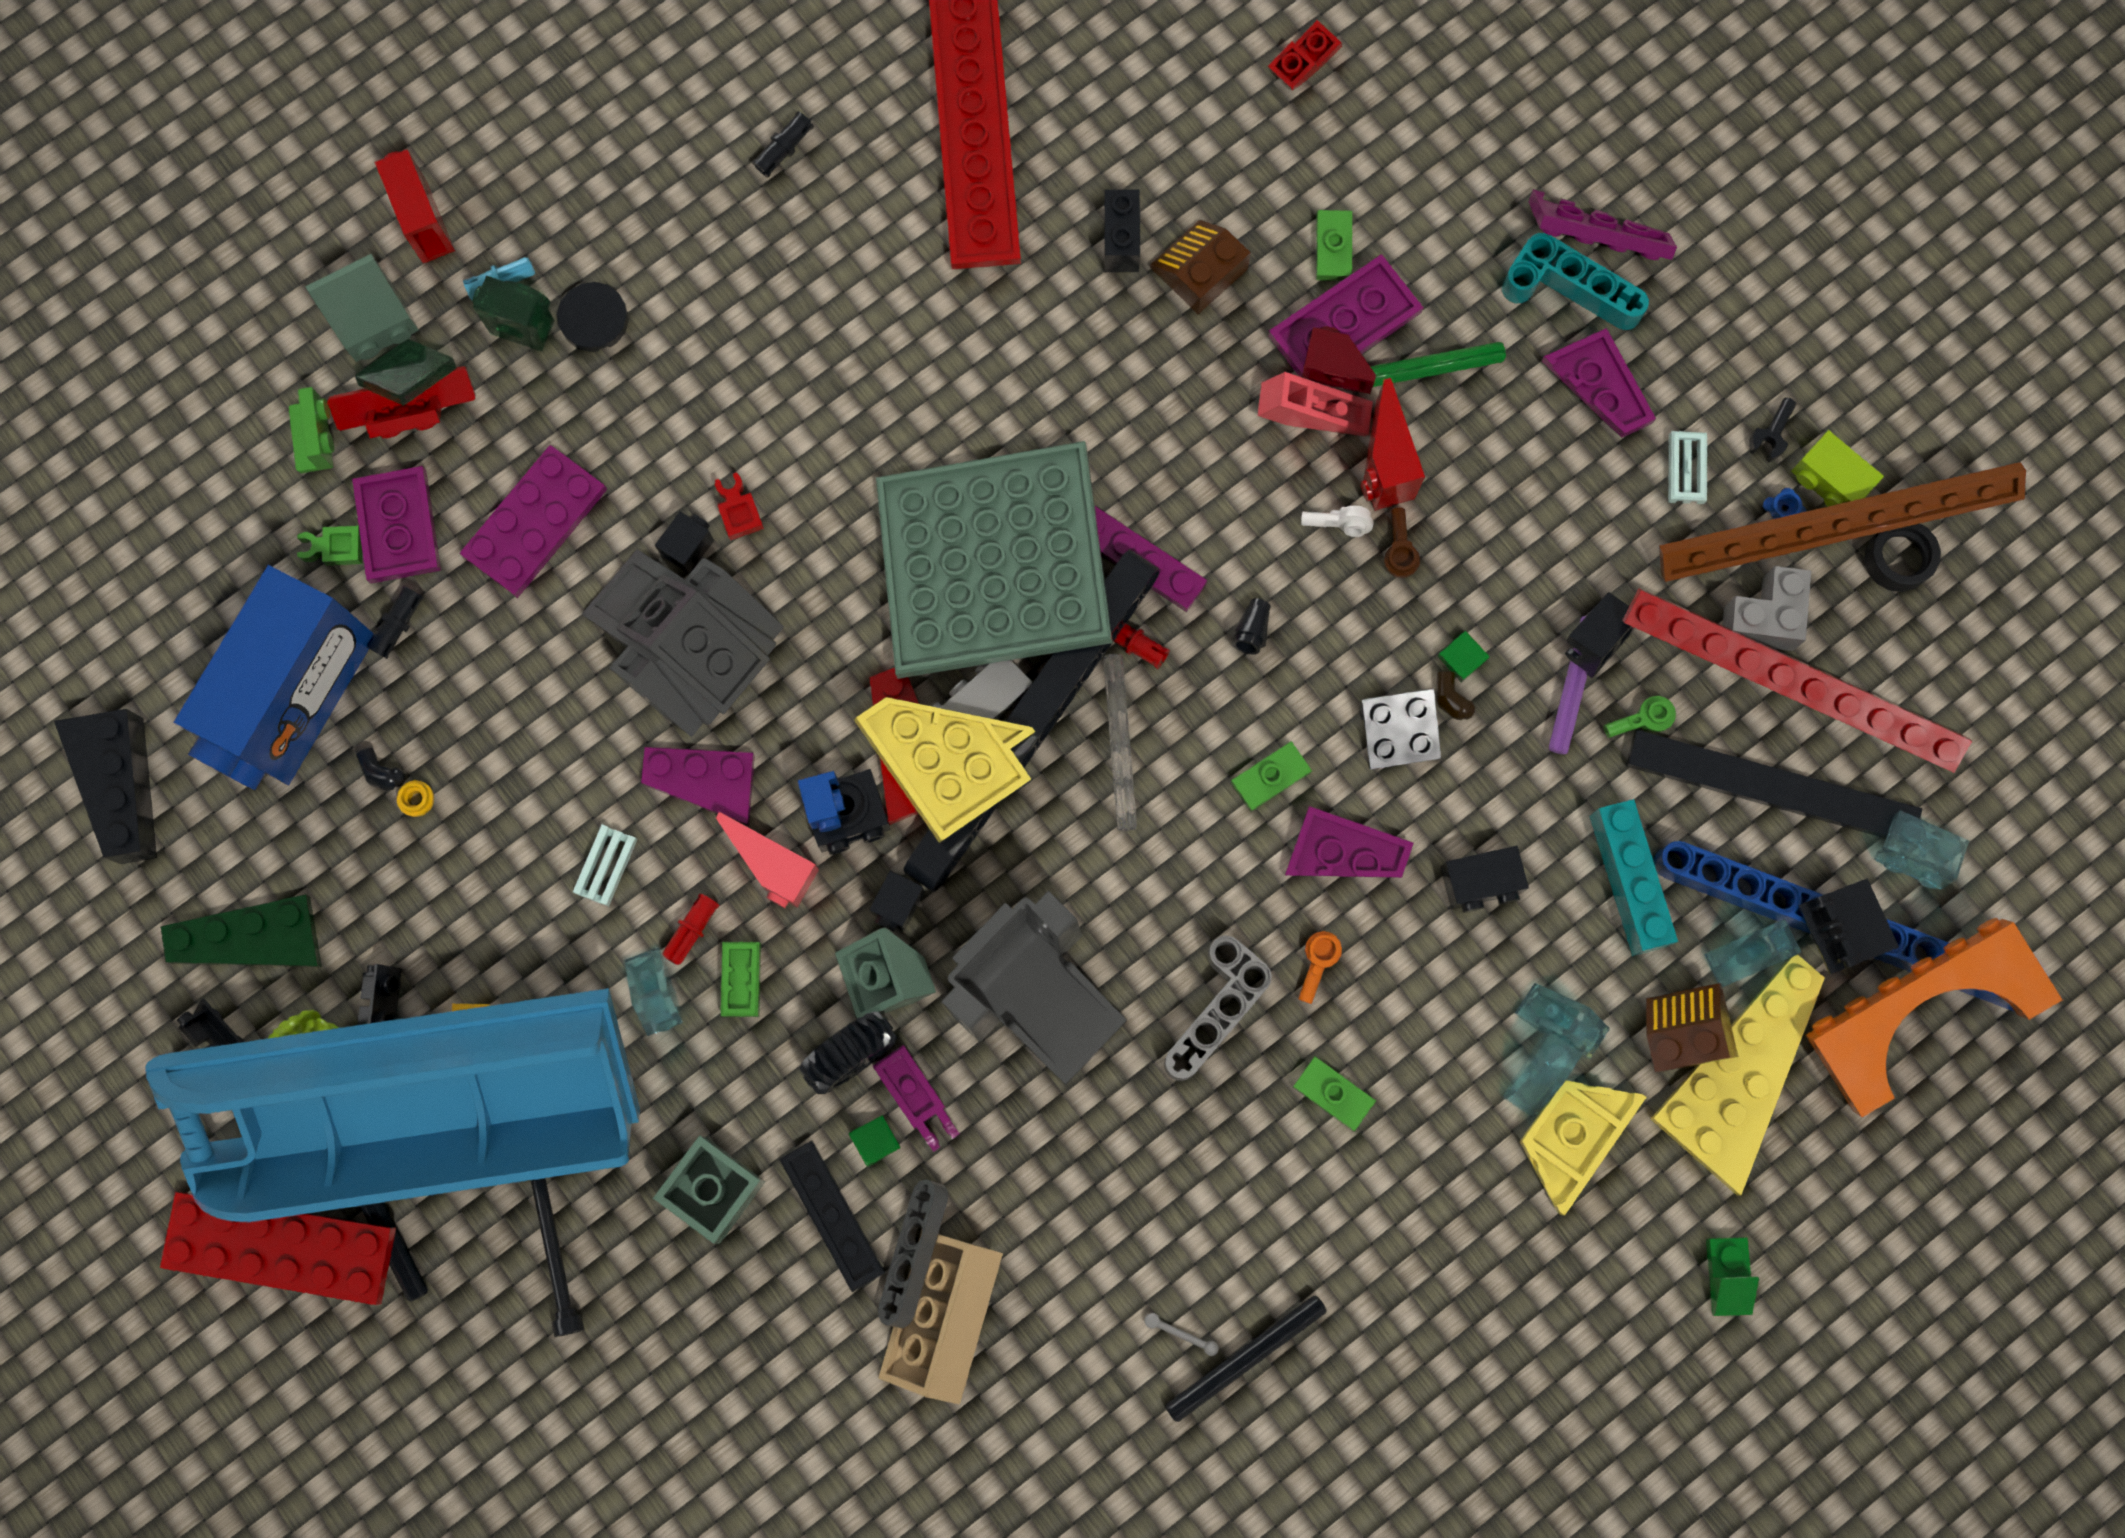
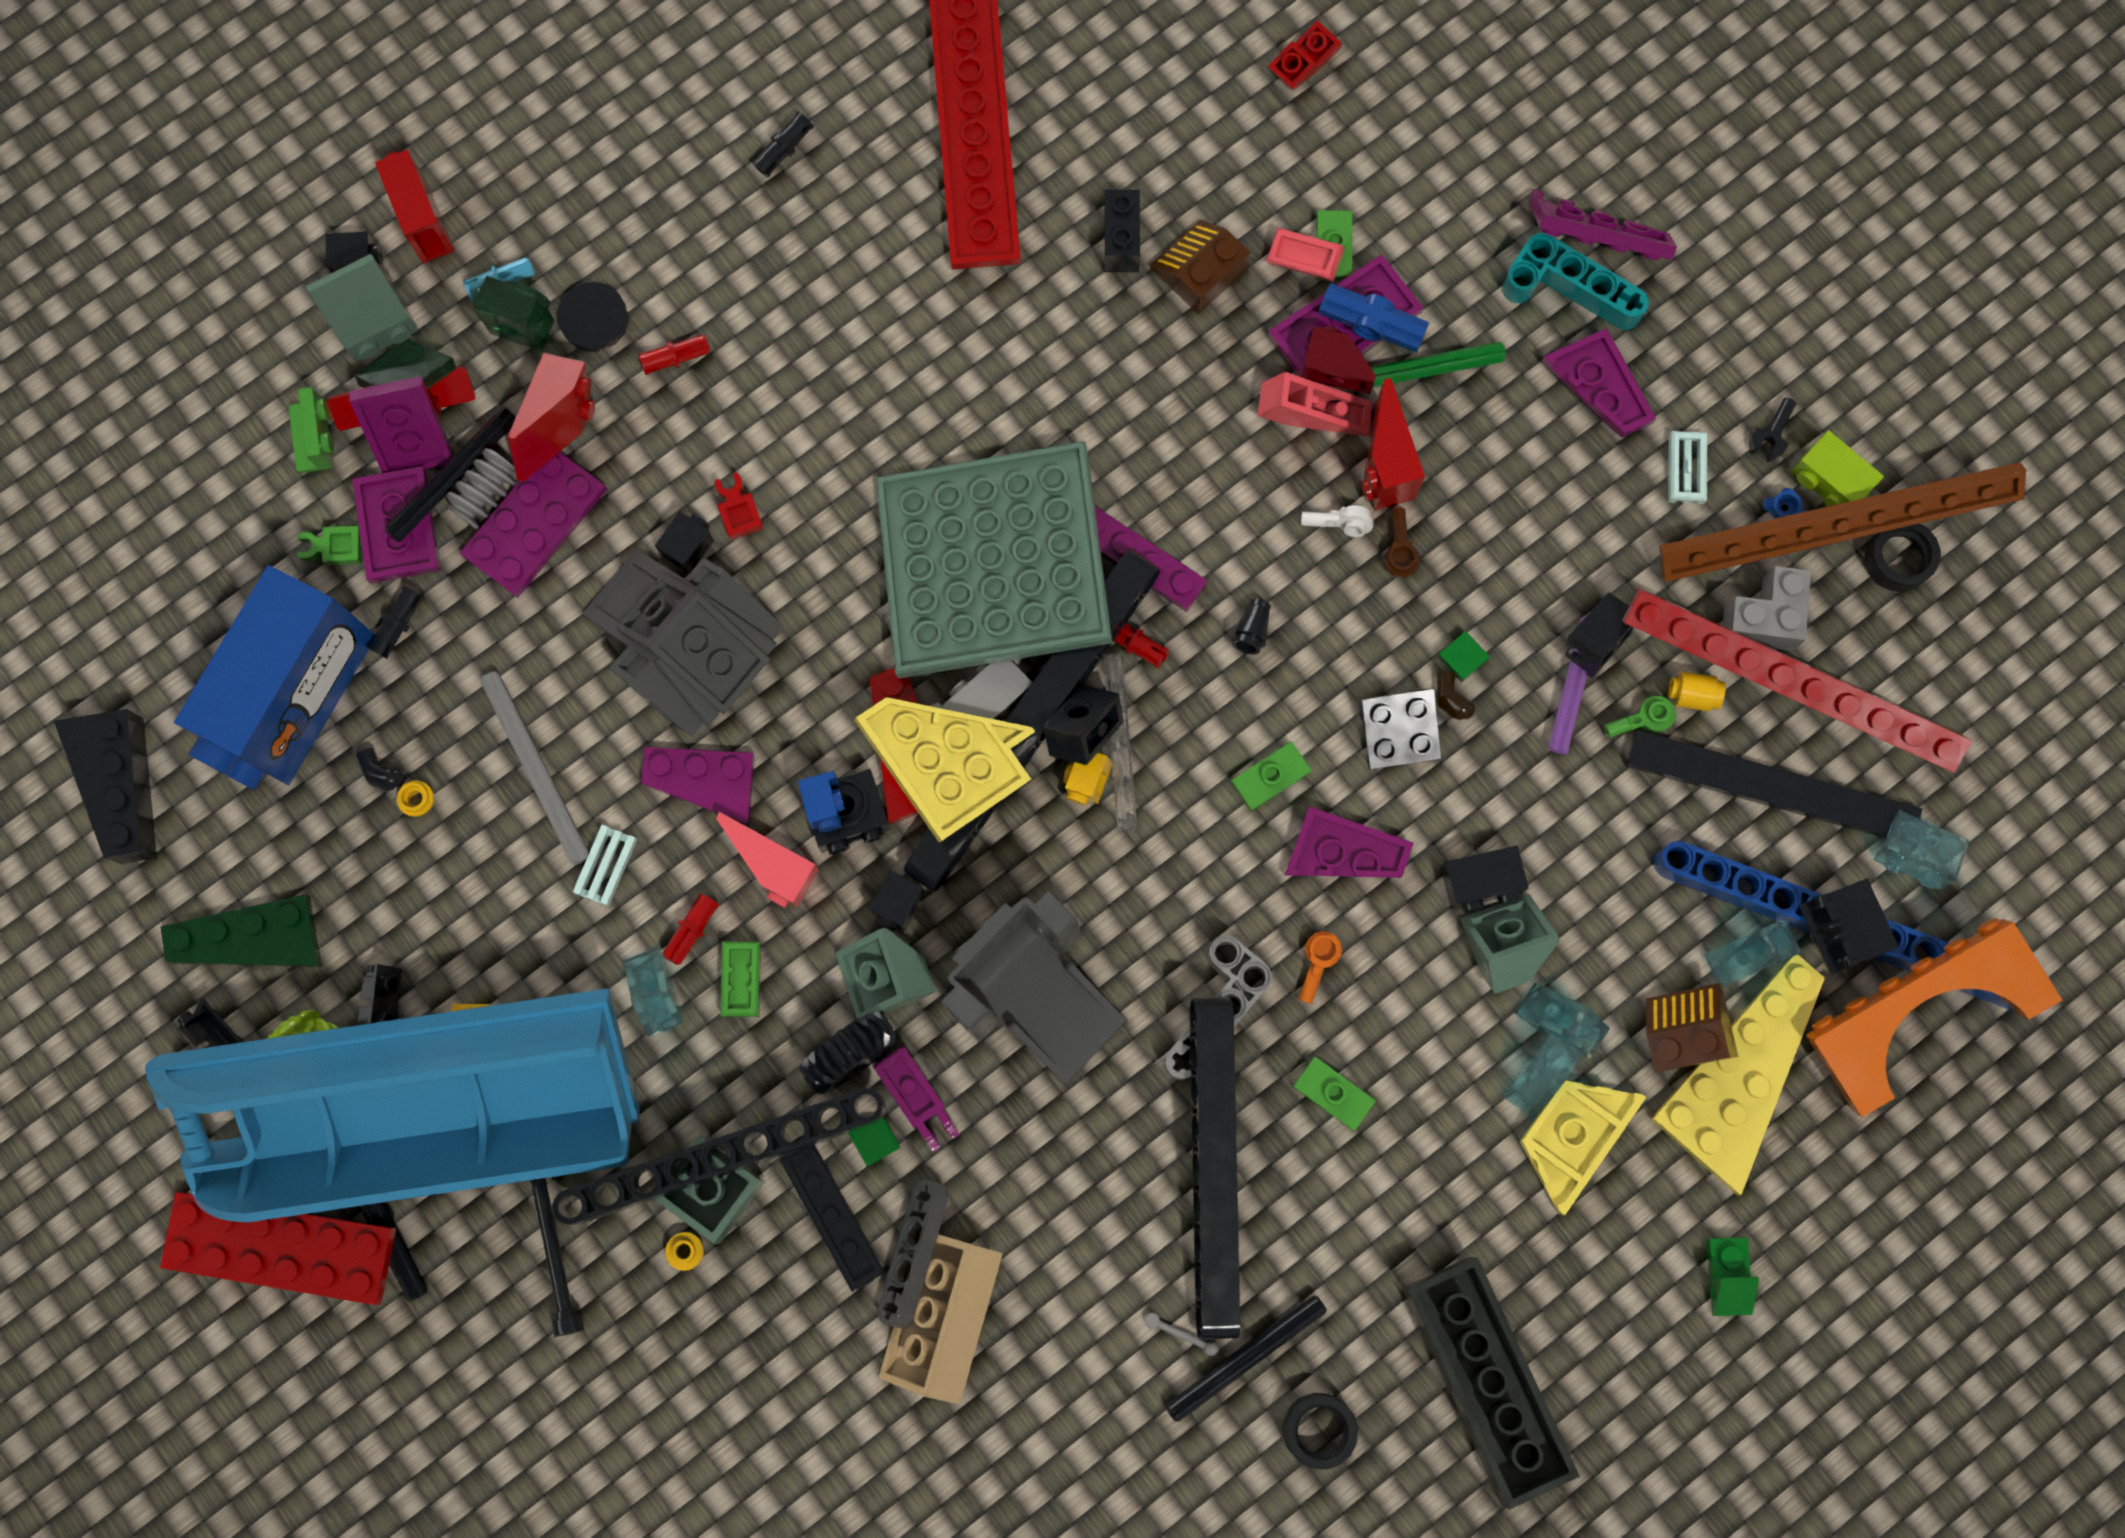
teal brick [1589,799,1678,956] -> none
none -> black brick [326,231,383,273]
none -> magenta plate [349,376,454,473]
none -> black axle [385,407,516,542]
none -> light grey piece [445,448,516,529]
none -> light grey axle [480,671,589,865]
none -> red slope [508,353,595,482]
none -> black beam [552,1088,886,1225]
none -> red axle [638,334,710,375]
none -> yellow plate [665,1232,704,1271]
none -> black brick [1043,684,1124,765]
none -> yellow brick [1063,753,1113,806]
none -> black beam [1189,997,1240,1340]
none -> coral tile [1266,228,1345,282]
none -> black tyre [1283,1393,1358,1470]
none -> blue piece [1318,283,1429,353]
none -> pearl dark grey brick [1402,1257,1580,1510]
none -> sand green slope [1461,894,1559,994]
none -> yellow brick [1668,671,1726,712]

